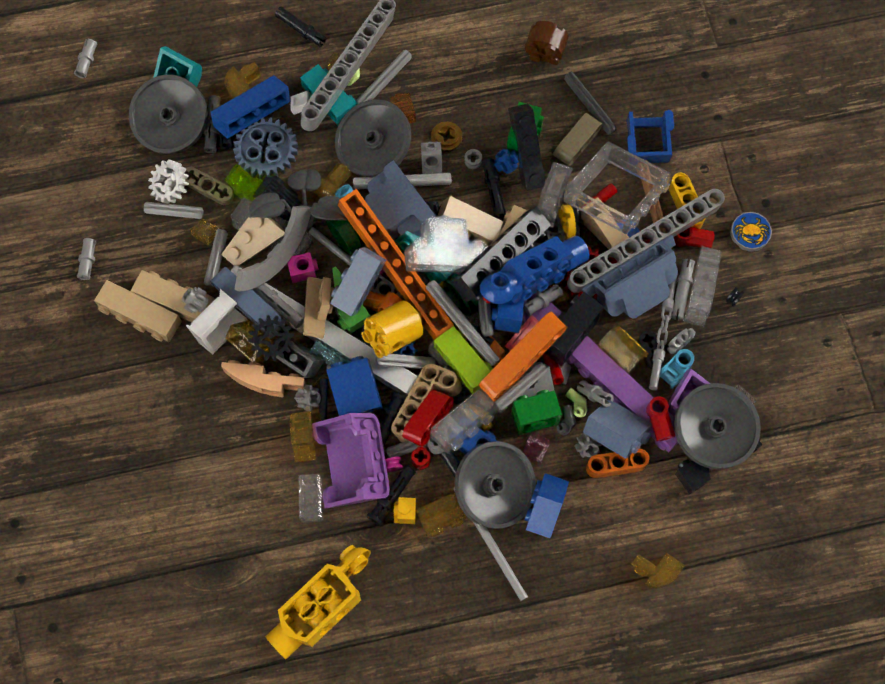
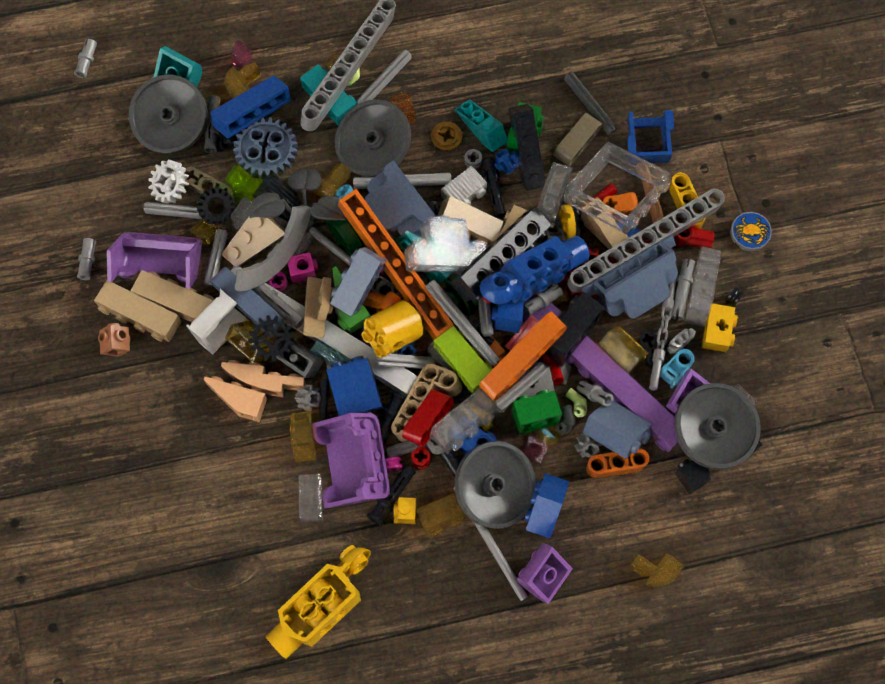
light grey gear [182,287,208,313] -> none
black pin [275,6,327,47] -> none
white tile [291,91,311,115] -> none
light grey brick [421,142,442,174] -> none
reddish brown brick [525,21,569,65] -> none
red piece [646,396,675,441] -> none
none -> nougat brick [98,323,130,357]
none -> medium lavender windscreen [107,232,202,289]
none -> black tyre [197,187,235,225]
none -> light nougat slope [204,376,267,422]
none -> clear pink slope [231,40,252,69]
none -> dark pink bush [268,271,288,291]
none -> white brick [441,166,487,205]
none -> teal slope [454,99,508,152]
none -> medium lavender brick [517,543,573,604]
none -> clear yellow tile [538,428,560,445]
none -> orange piece [603,192,640,219]
none -> yellow brick [701,303,738,352]

